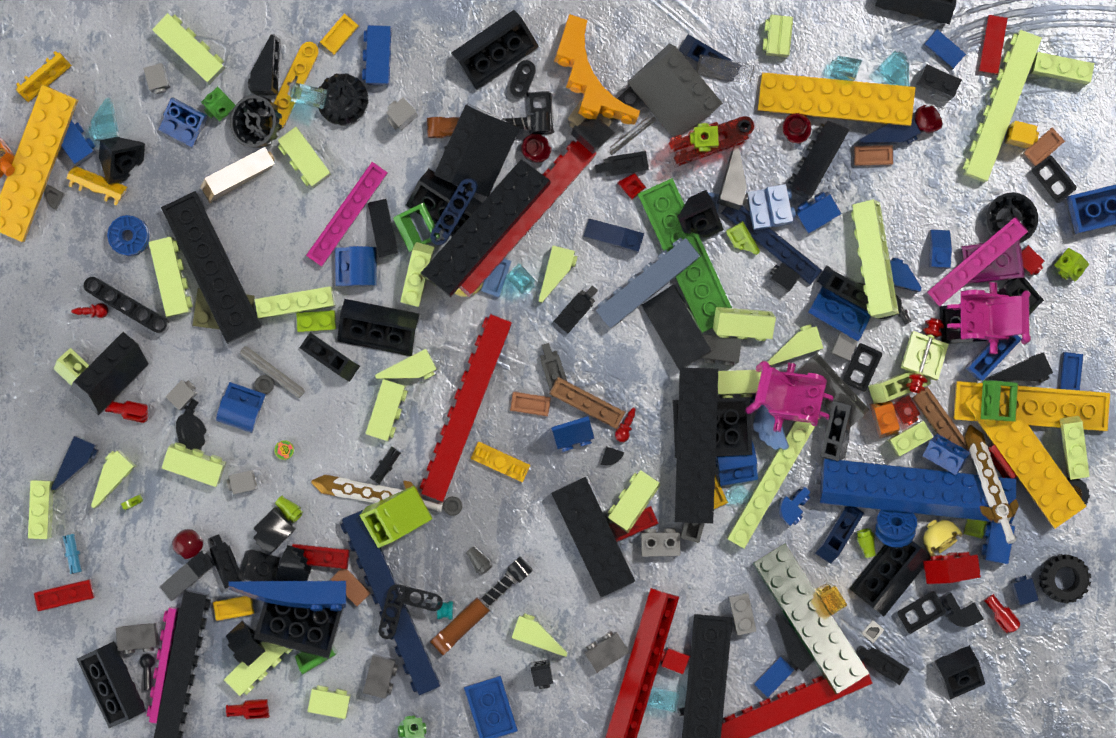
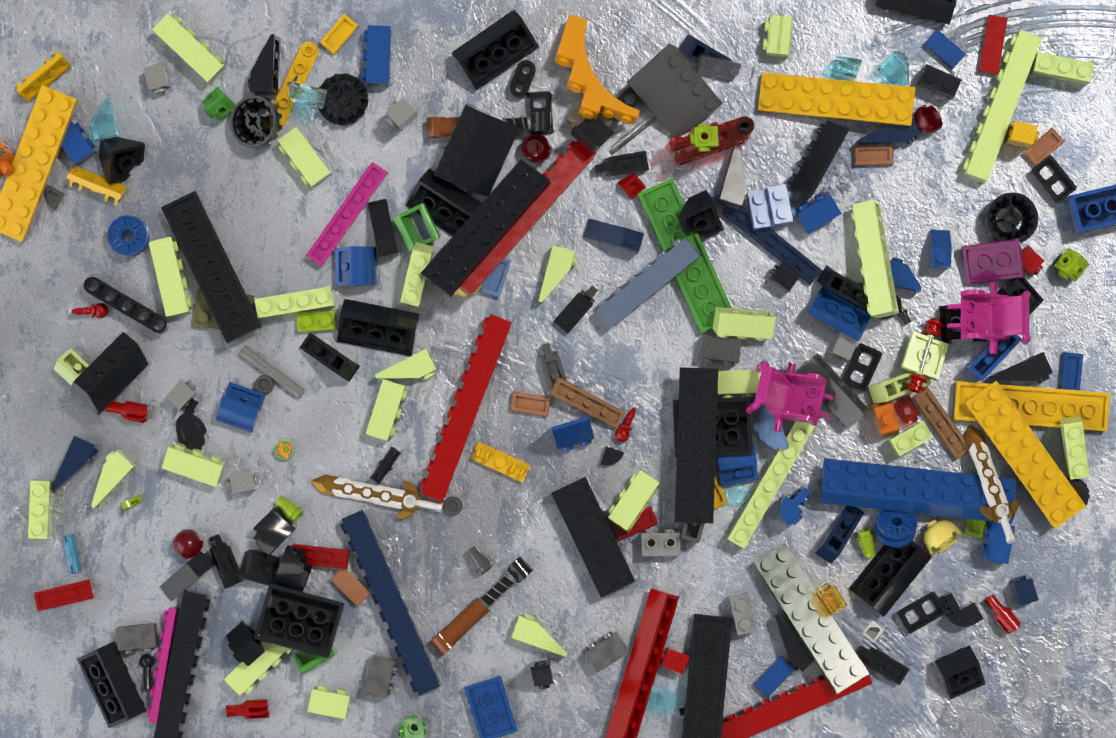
blue brick [158,97,208,147] -> none
slope [200,147,275,203] -> none
yellow tile [213,596,255,621] -> none
blue slope [229,581,346,611] -> none
lime slope [360,485,433,548] -> none
black beam [378,584,443,639] -> none
dark blue beam [430,178,478,245] -> none
teal wheel [437,601,453,620] -> none
clear light blue slope [505,263,536,294] -> none
black tile [641,285,713,370] -> none
lime tile [725,221,760,255] -> none
yellowish green slope [767,324,823,365] -> none
dark red hair [783,113,812,144] -> none
black slope [820,400,852,461] -> none
blue brick [923,434,971,475] -> none
red brick [923,551,981,584] -> none
dark pink plate [927,217,1028,307] -> none
bright green tile [981,381,1018,422] -> none
red tile [988,444,1017,479] -> none
black tyre [1039,554,1091,603] -> none

